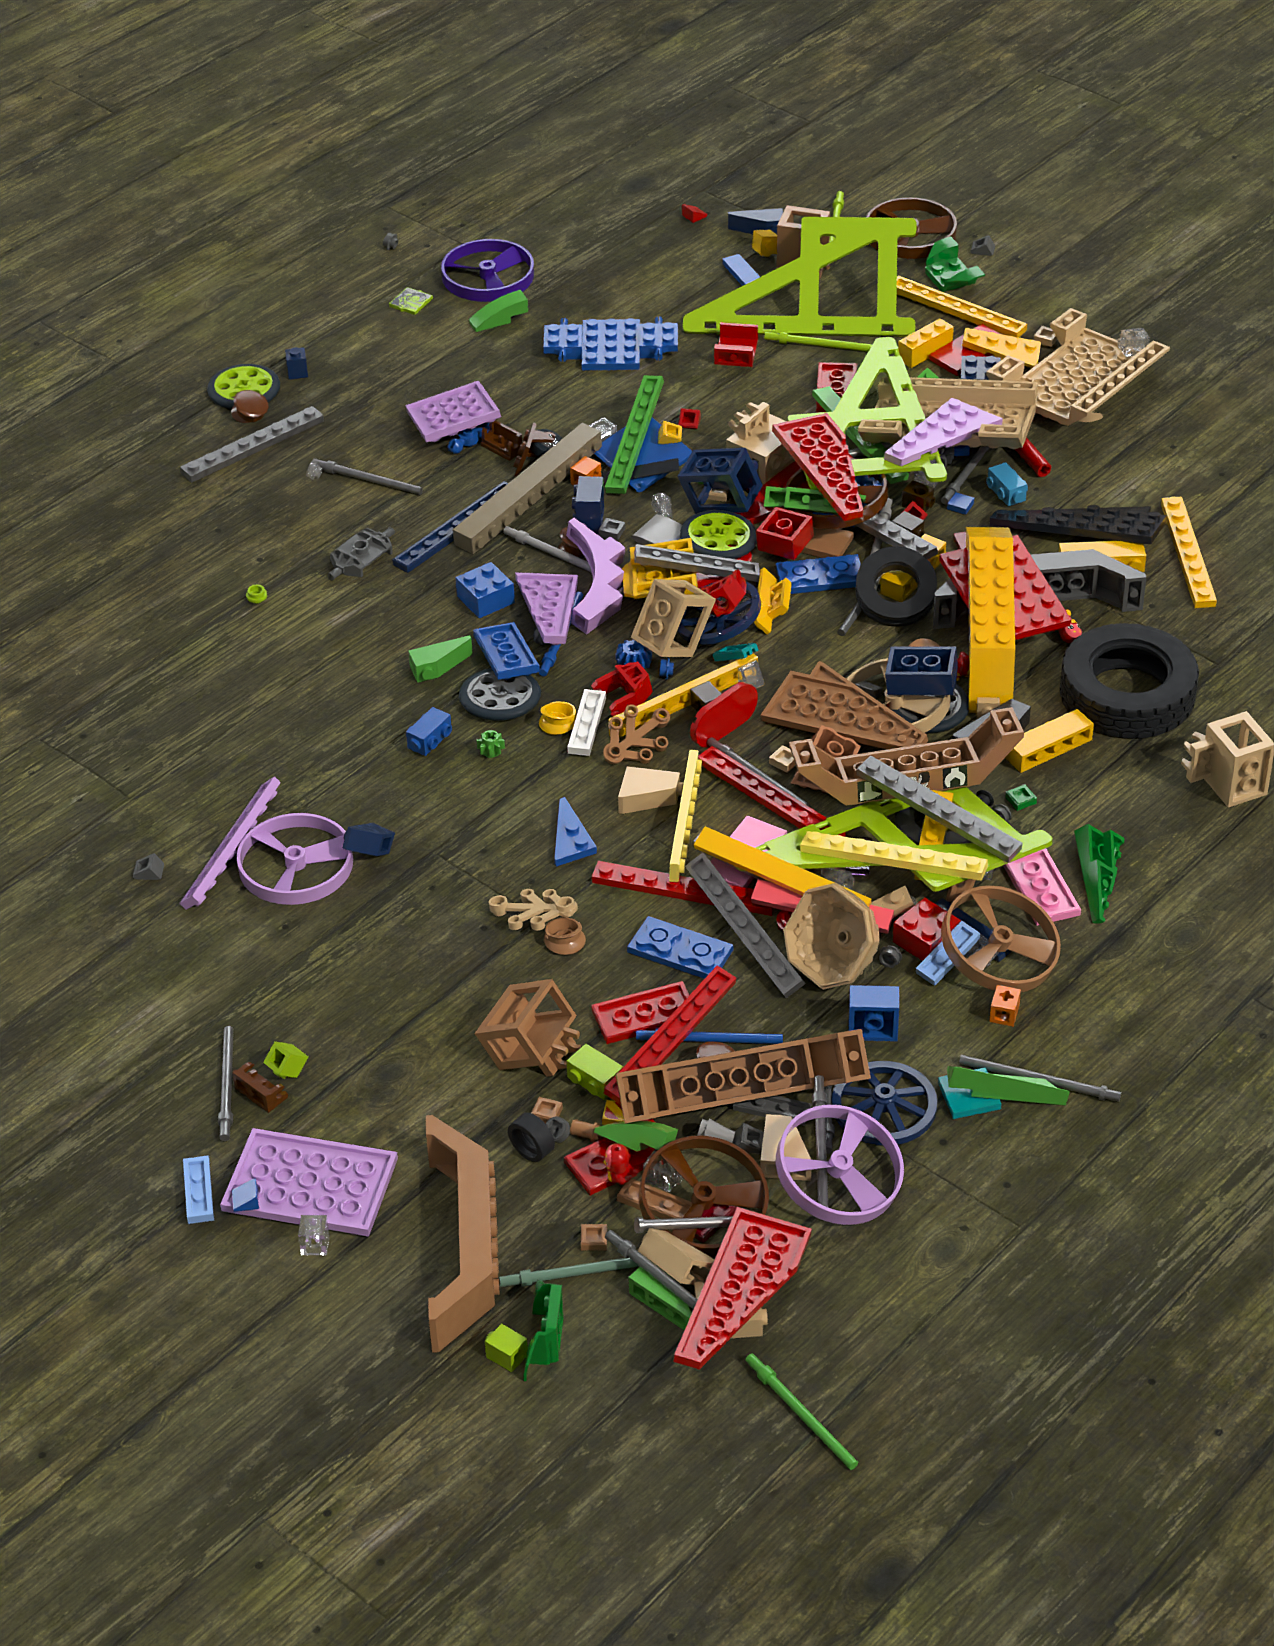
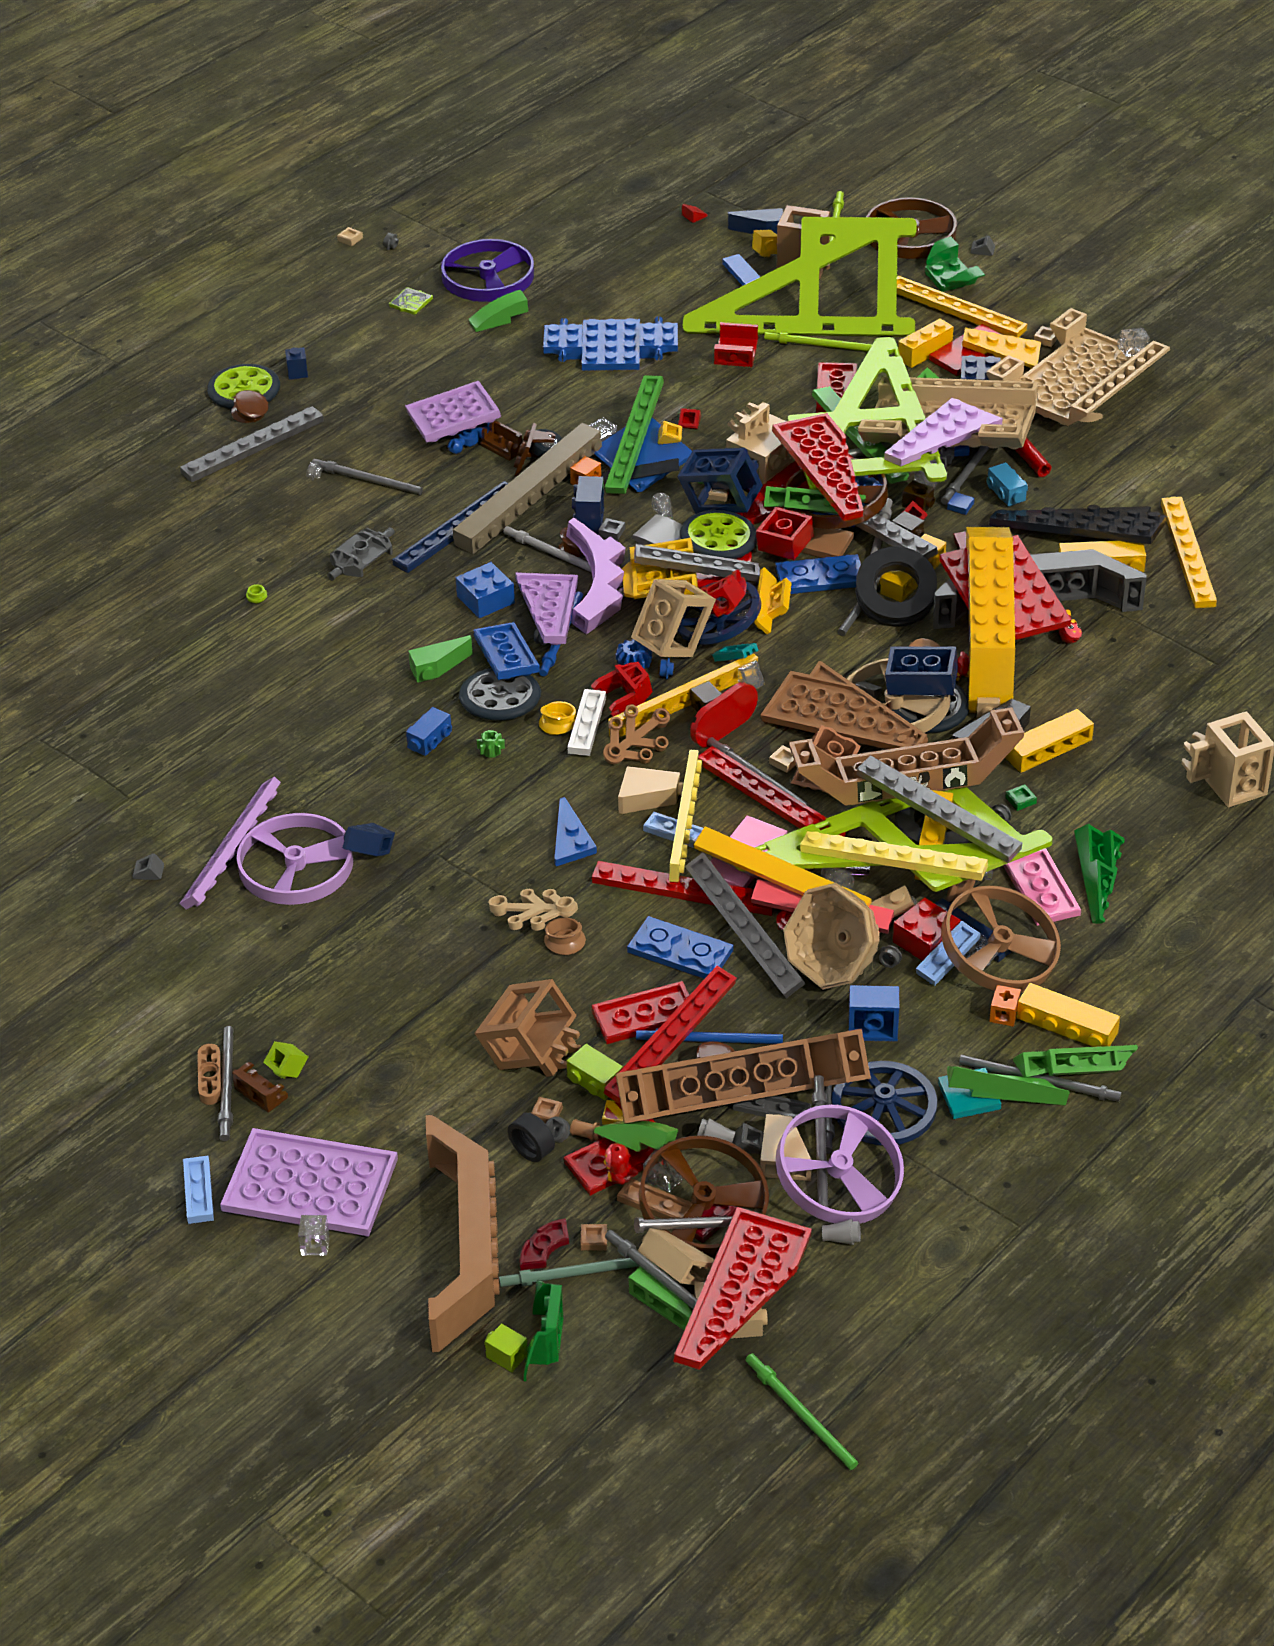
slope [232,1178,259,1212] -> none
black piece [976,790,994,806] -> none
black tyre [1060,623,1199,739] -> none
none -> medium nougat beam [198,1044,222,1105]
none -> tan tile [337,227,363,246]
none -> dark red tile [520,1218,569,1271]
none -> light blue tile [643,812,703,848]
none -> light grey cone [822,1219,861,1245]
none -> bright green wedge [1013,1045,1138,1078]
none -> yellow brick [1017,983,1120,1047]

